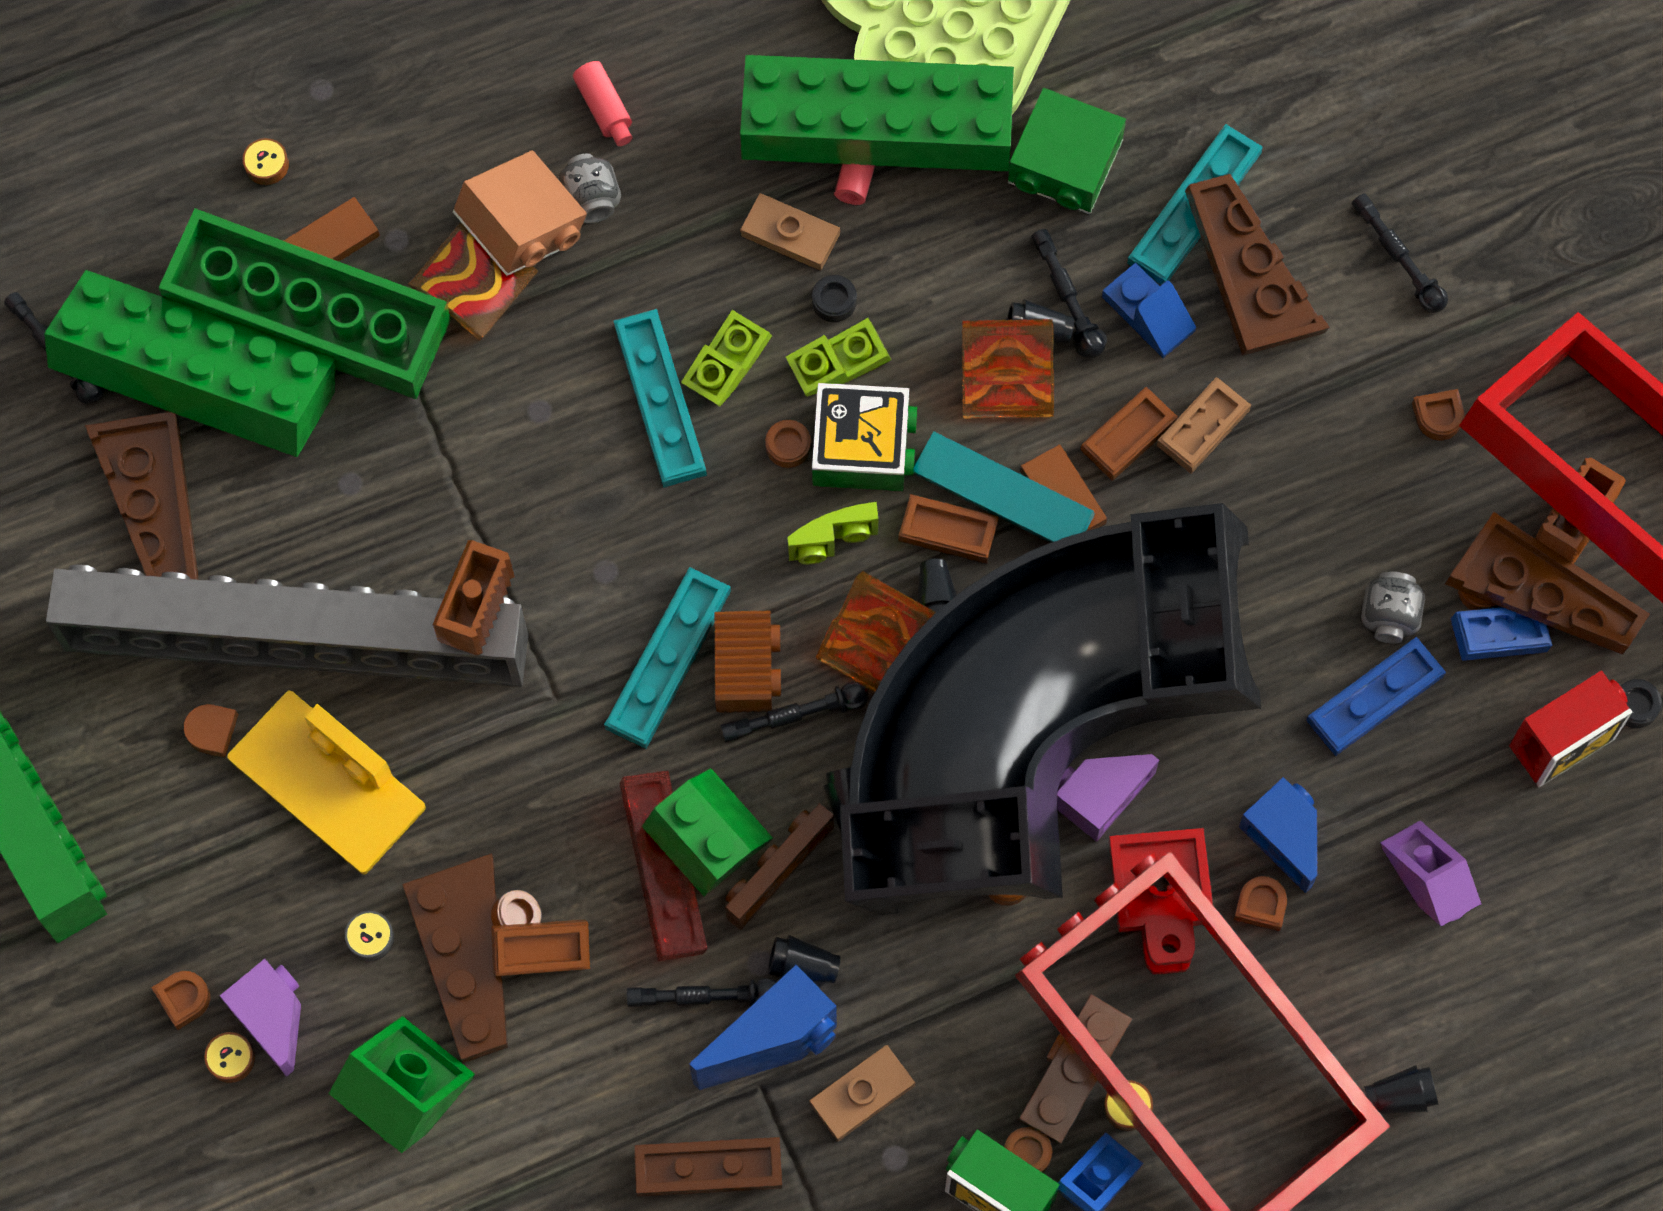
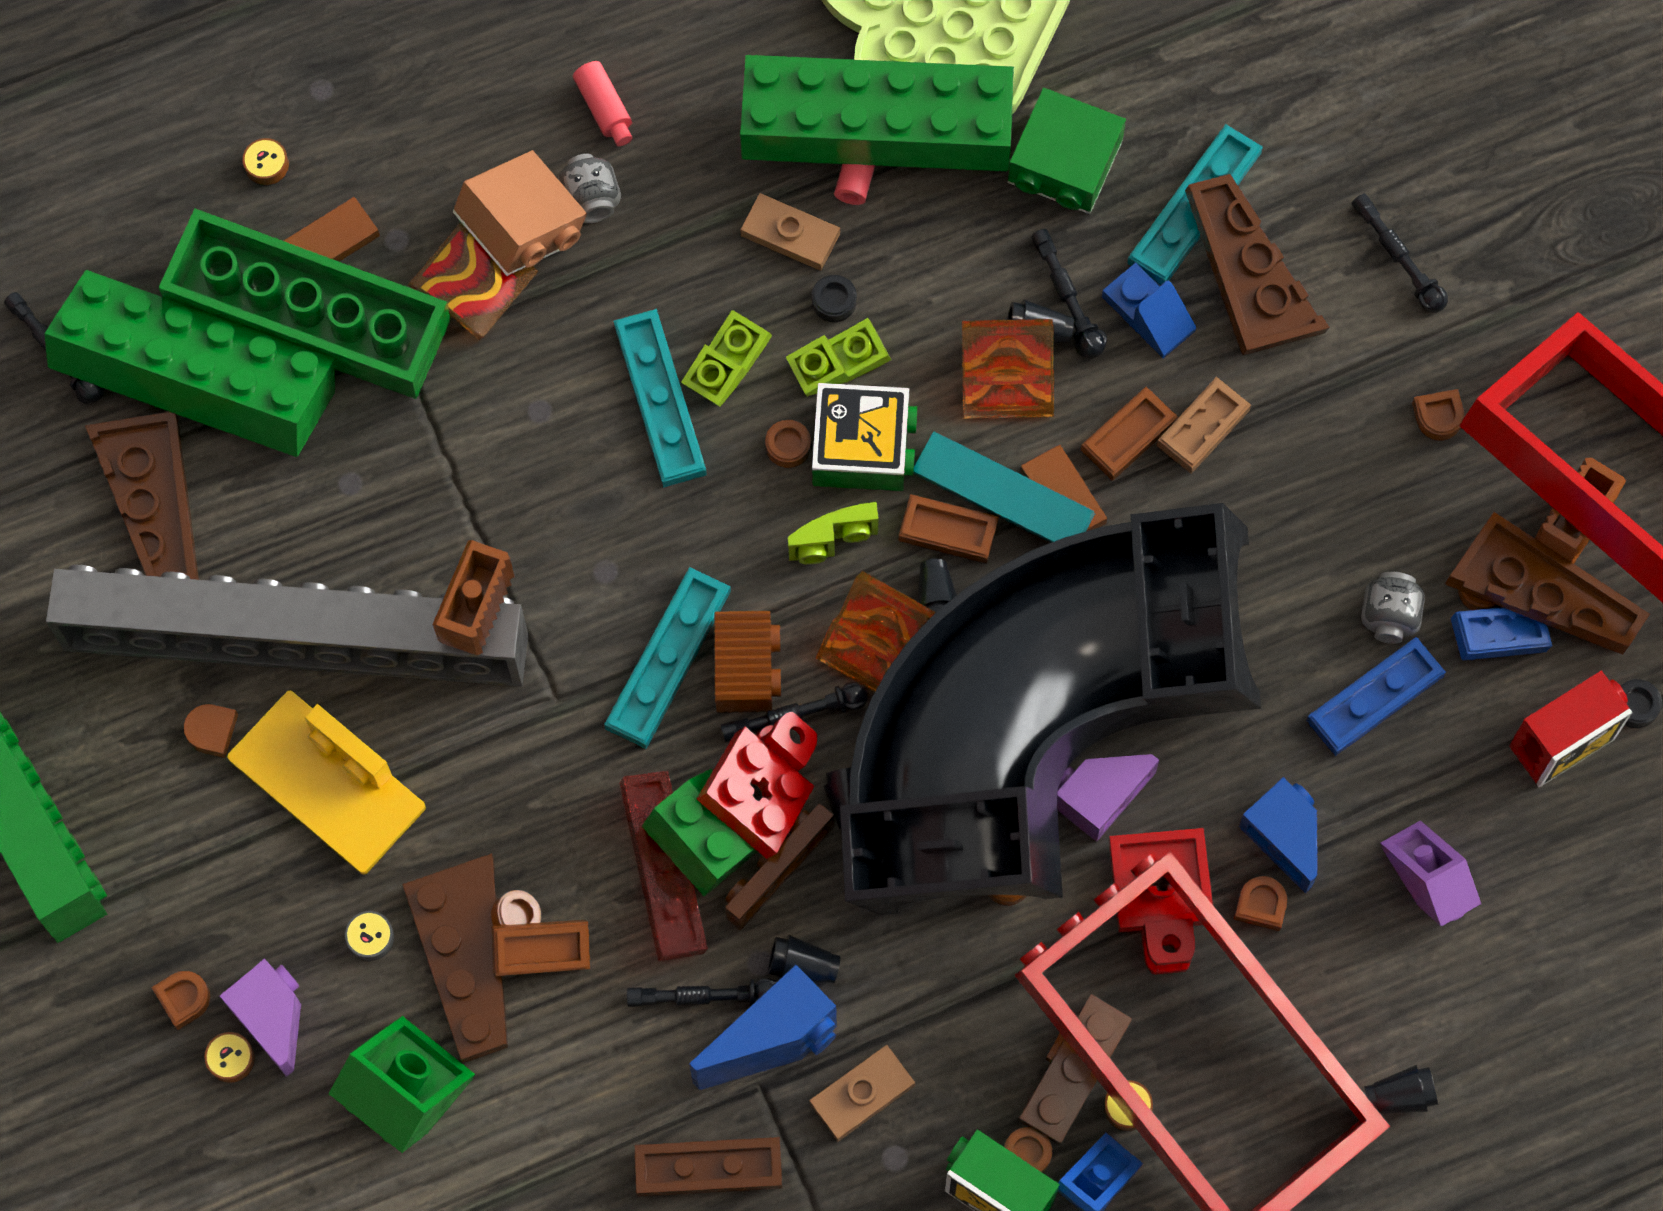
none -> red plate [697,712,817,859]

